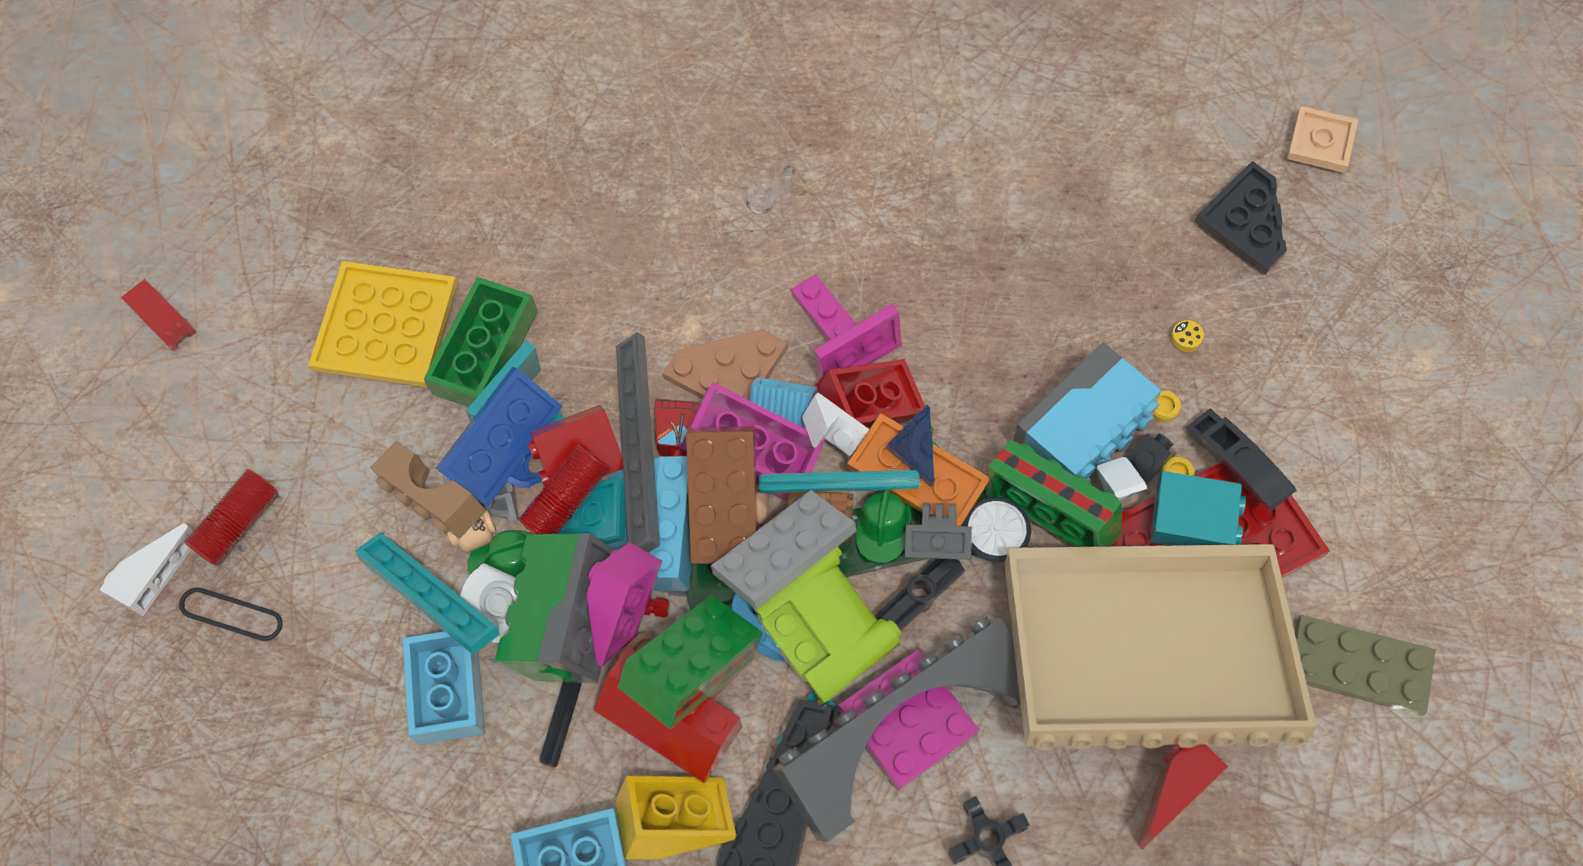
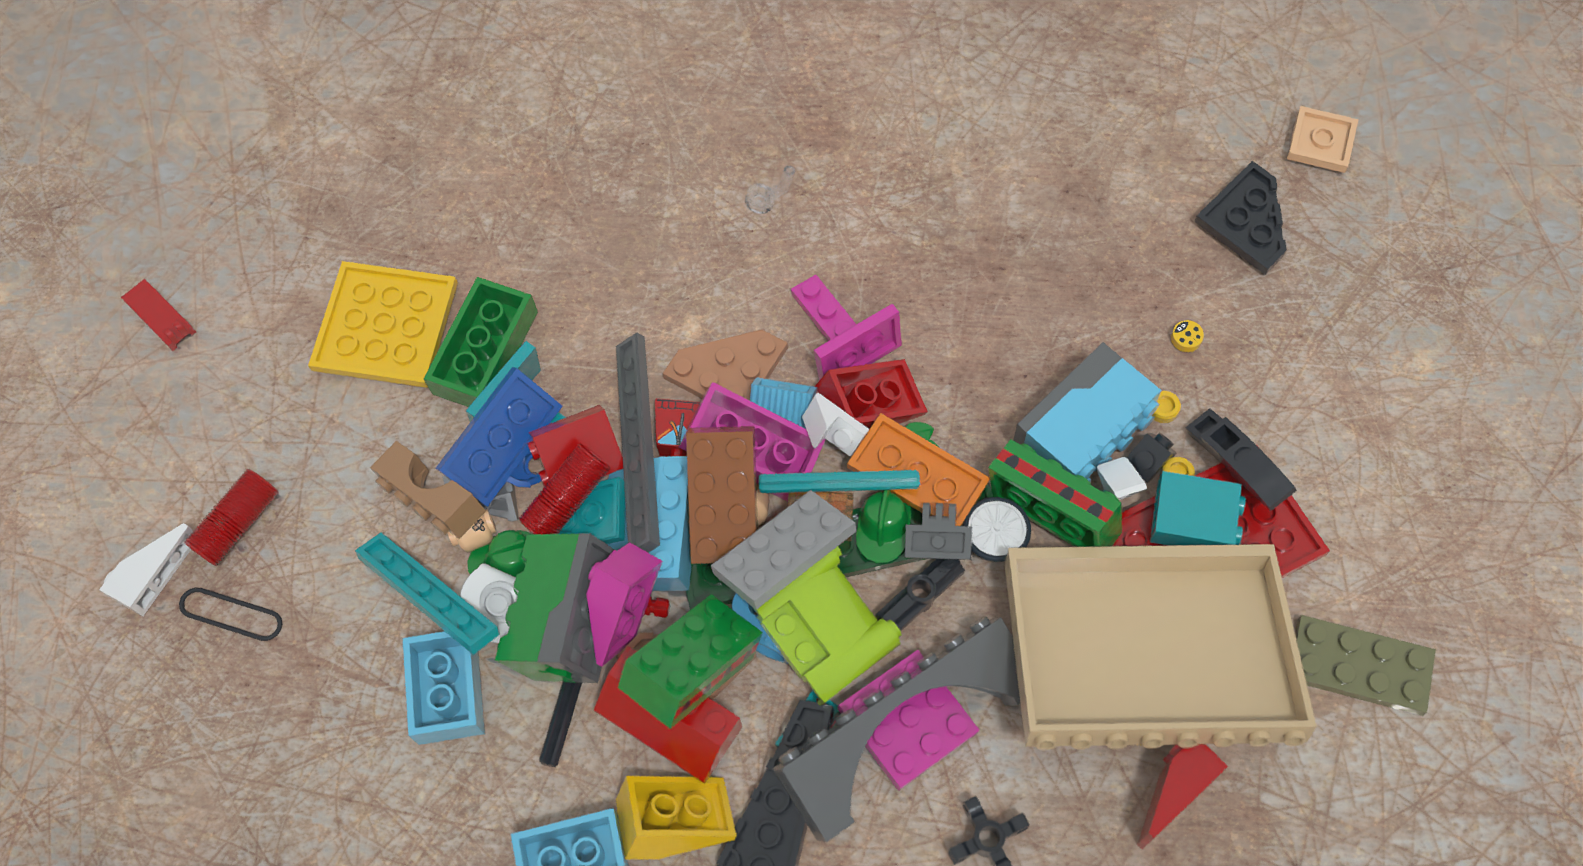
clear blue tile [887,405,935,487] -> none

